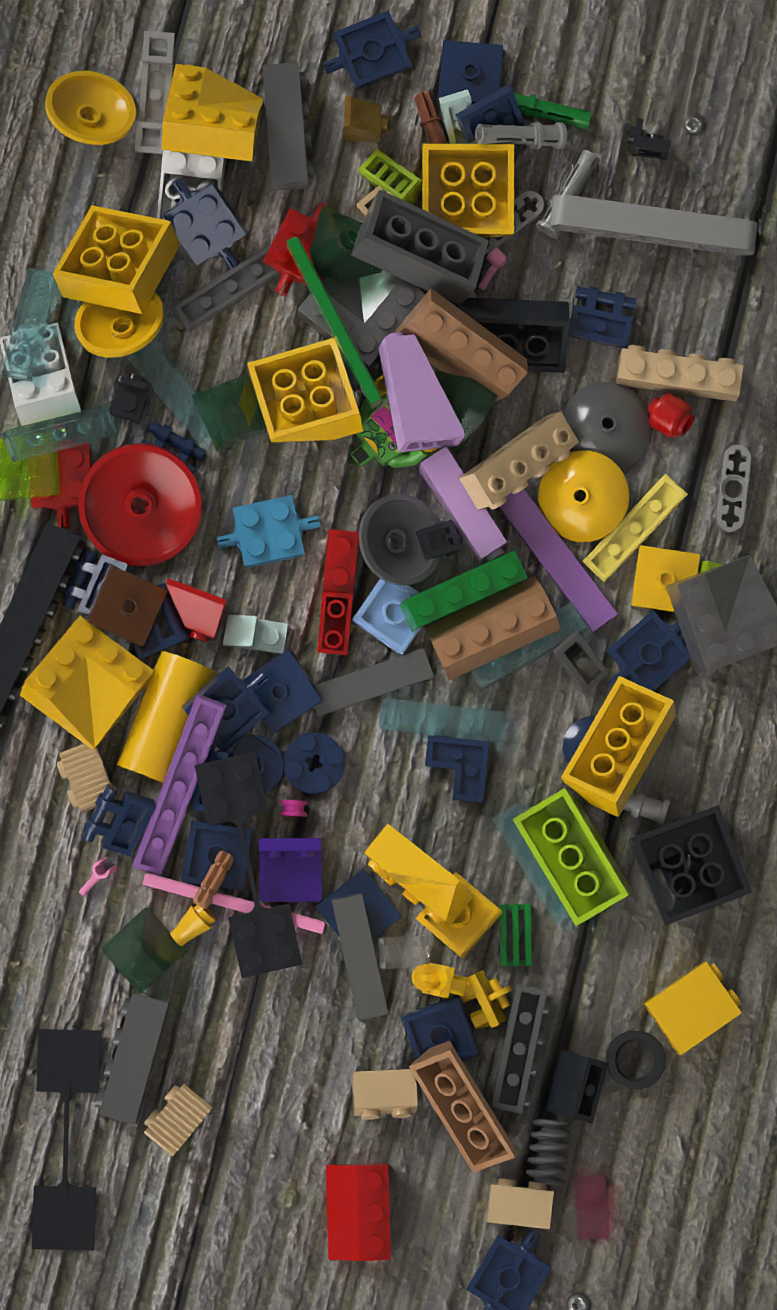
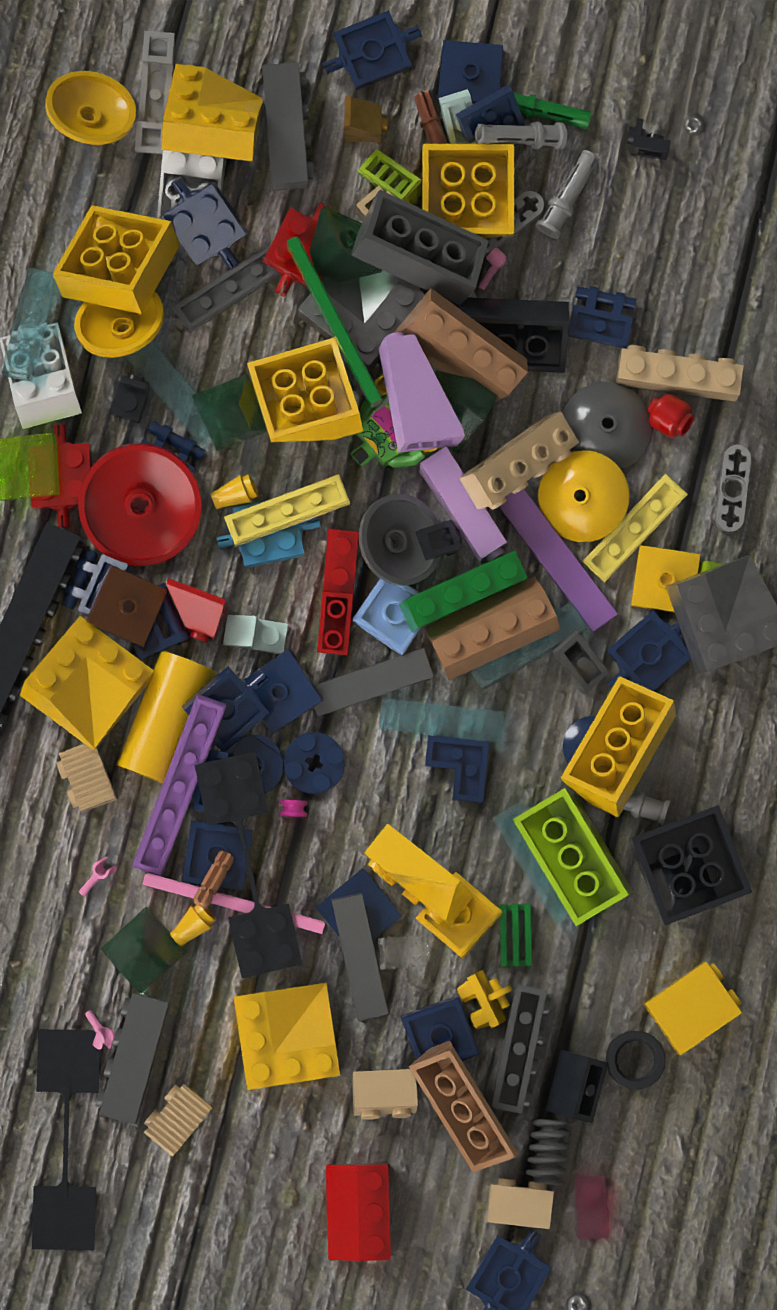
clear light blue tile [1,405,117,462] -> none
dark blue plate [82,784,156,857] -> none
dark purple bracket [259,838,322,902] -> none
yellow hips [412,963,467,999] -> none
light grey beam [550,195,757,255] -> none
none -> bright pink hand [85,1010,115,1049]
none -> yellow cone [211,474,258,510]
none -> light yellow tile [224,474,350,547]
none -> yellow slope [234,983,341,1090]

